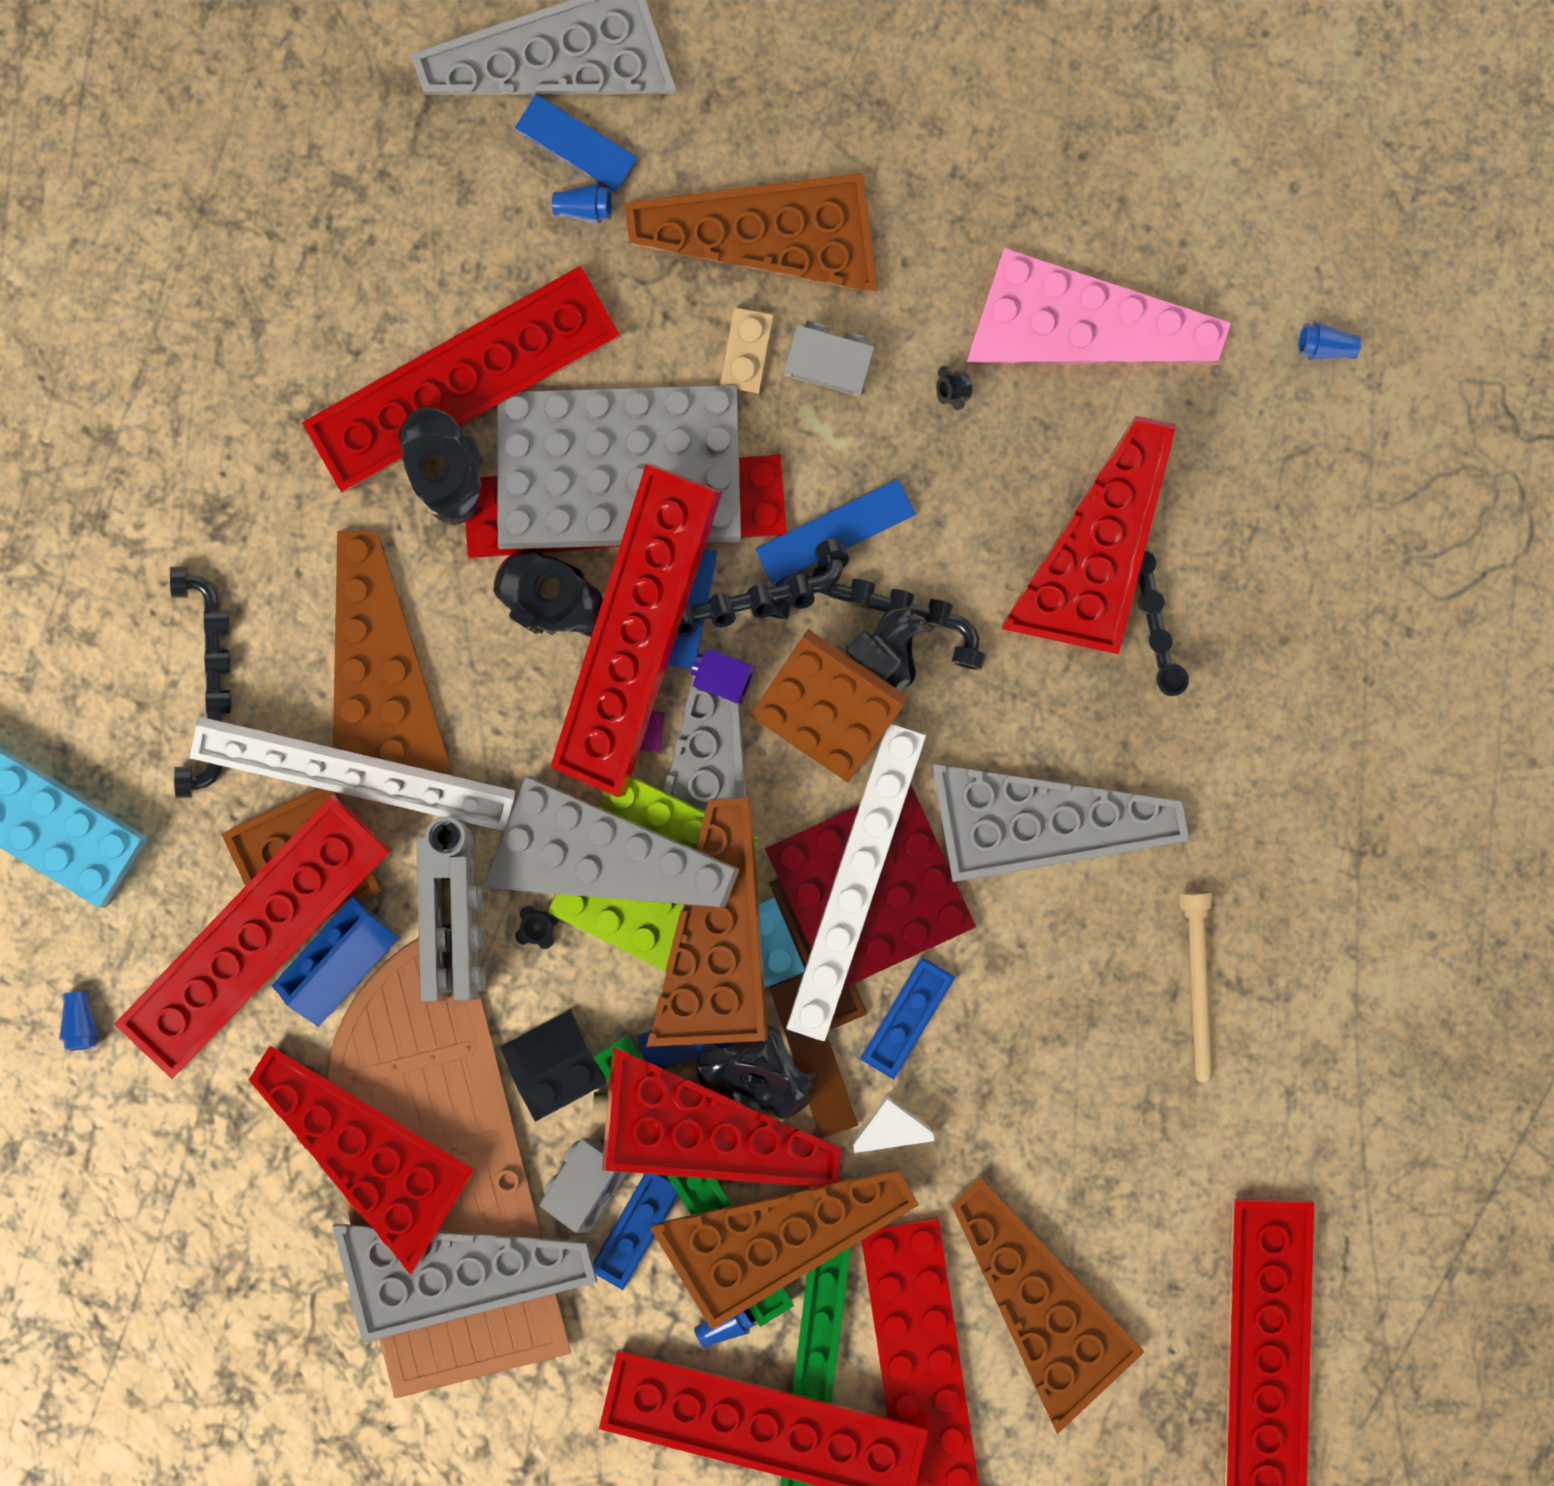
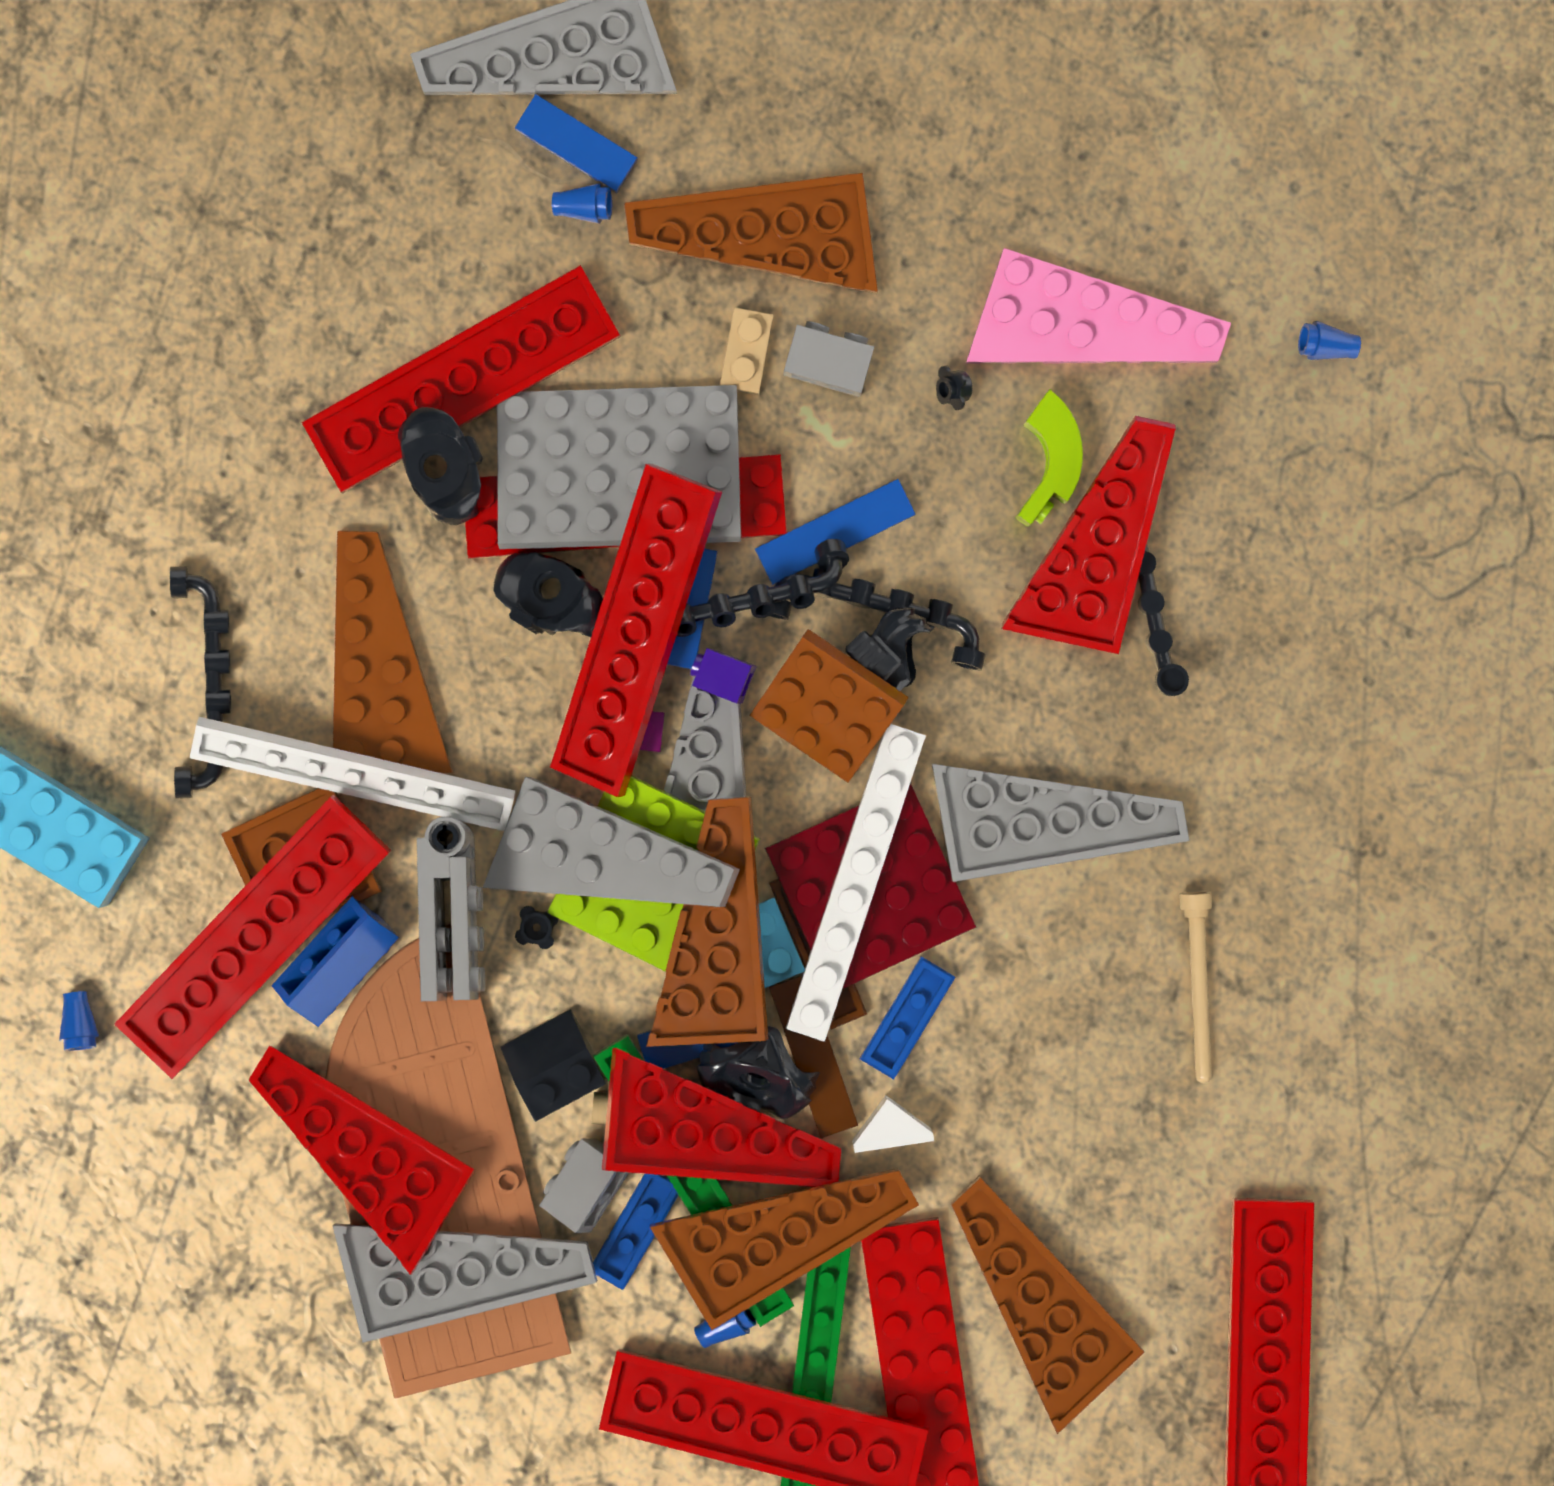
none -> lime arch [1015,389,1083,527]

